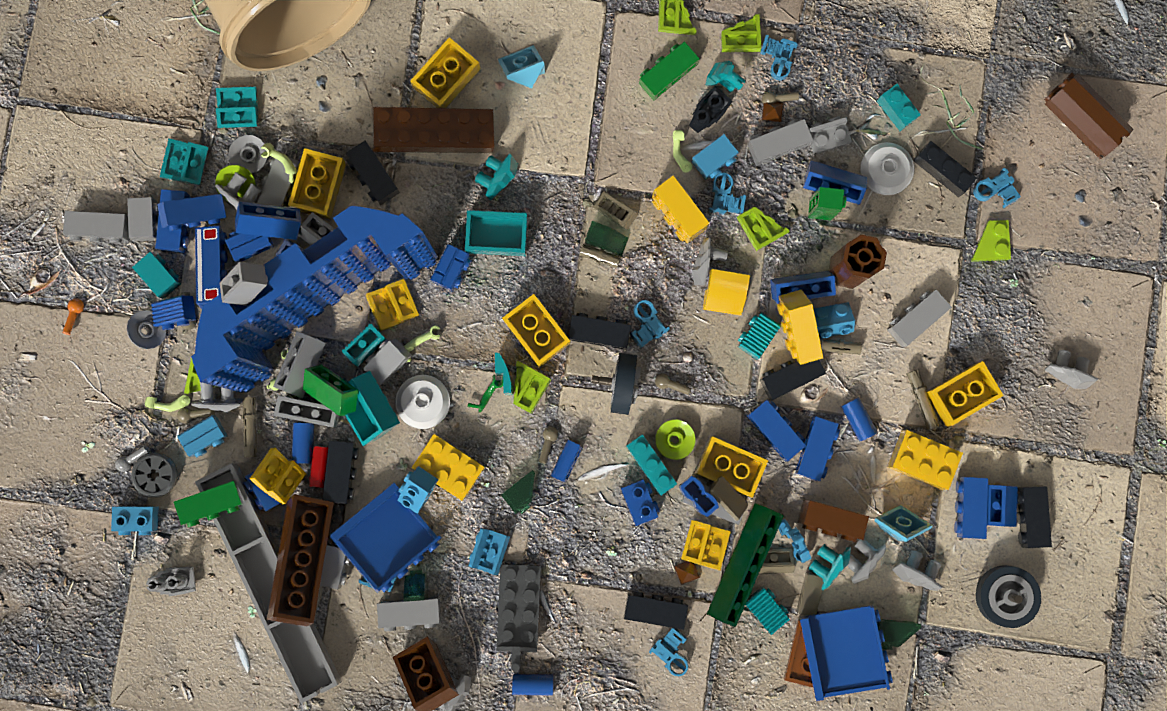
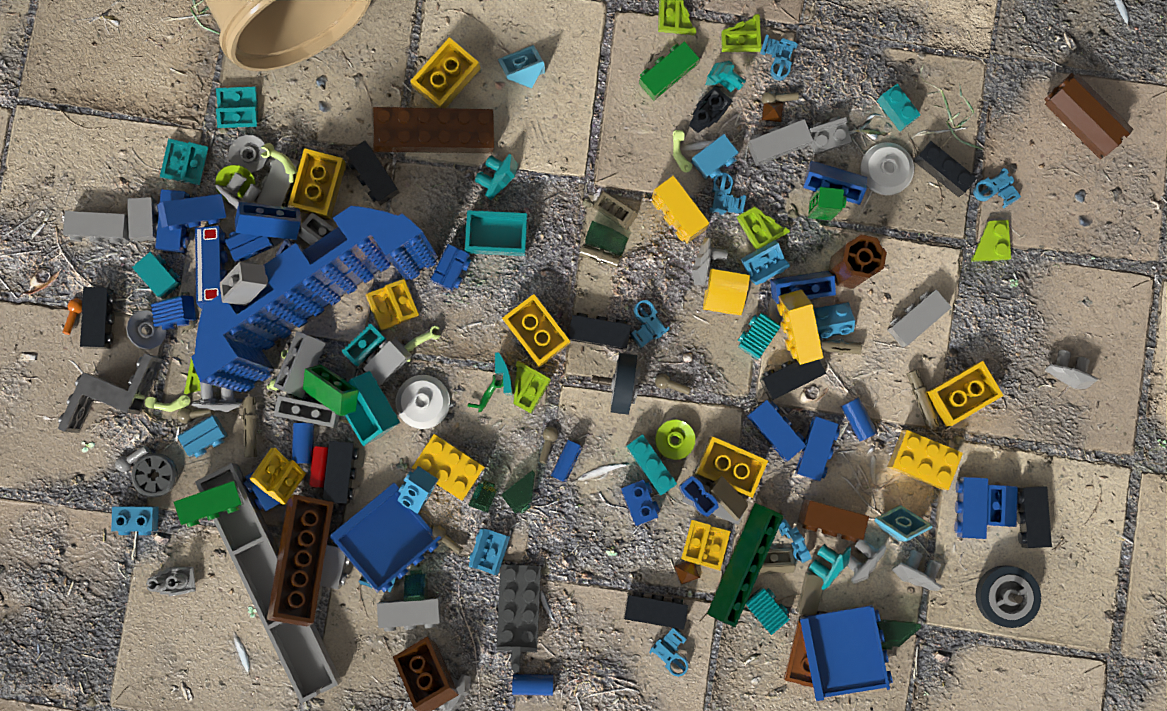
none -> flat silver bracket [58,353,163,433]
none -> black brick [80,287,116,349]
none -> dark tan bar [431,525,463,555]
none -> clear green slope [468,480,498,513]
none -> dark azure bracket [741,240,790,285]

